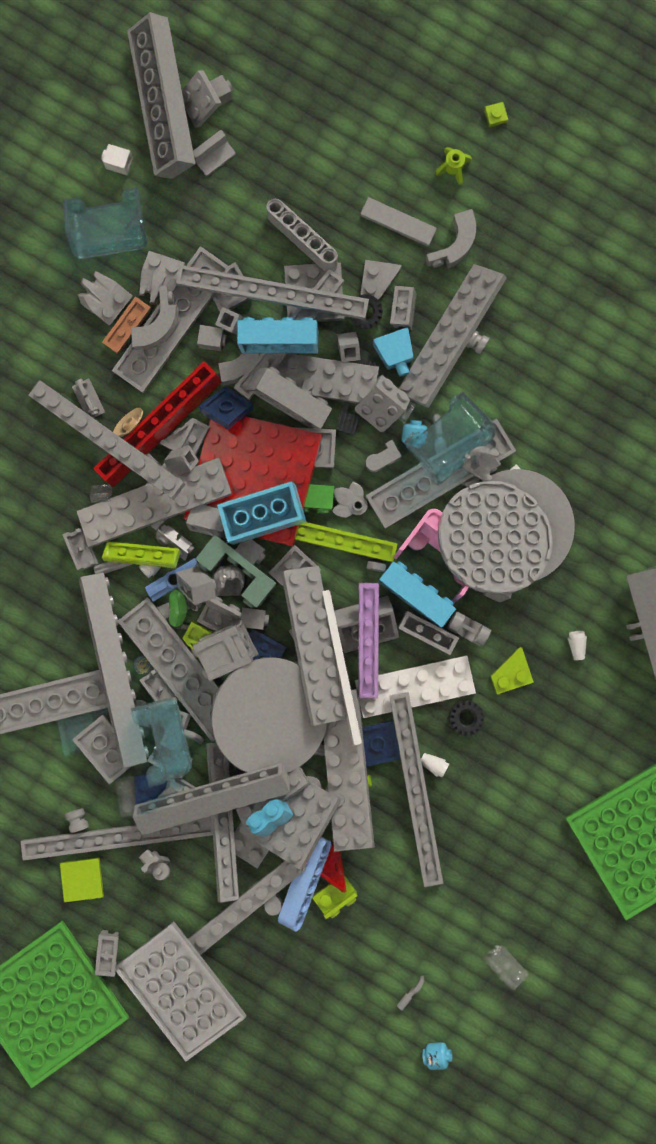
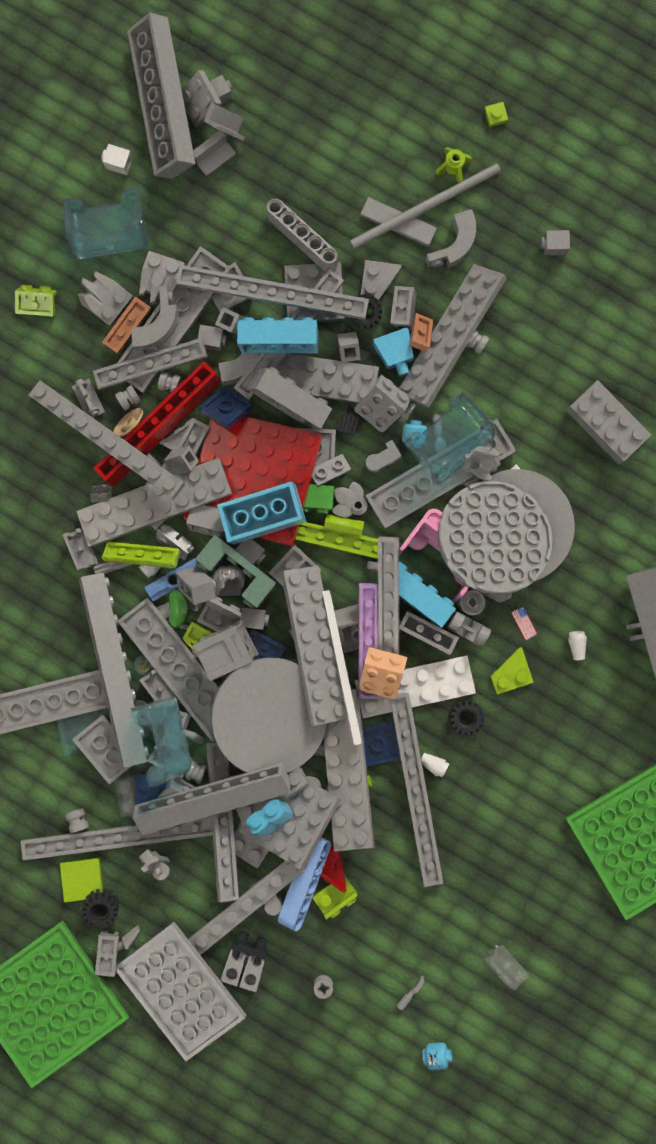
none -> lime bracket [15,285,57,317]
none -> black tyre [82,889,119,928]
none -> light grey tile [93,338,208,390]
none -> light grey wheel [115,385,141,411]
none -> light grey bar [117,925,140,952]
none -> light grey wheel [158,371,182,392]
none -> light grey wheel [185,760,207,784]
none -> light grey panel [204,103,245,141]
none -> light grey hips [220,931,267,992]
none -> light grey hinge [312,454,351,487]
none -> light grey wheel [314,975,333,999]
none -> lime tile [324,514,364,536]
none -> light grey piece [349,163,501,249]
none -> light nougat bracket [359,647,407,699]
none -> light grey plate [378,537,399,655]
none -> nougat plate [409,313,433,352]
none -> light grey wheel [457,590,485,616]
none -> sticker [511,607,537,640]
none -> light grey brick [540,230,570,255]
none -> light grey brick [566,380,651,465]

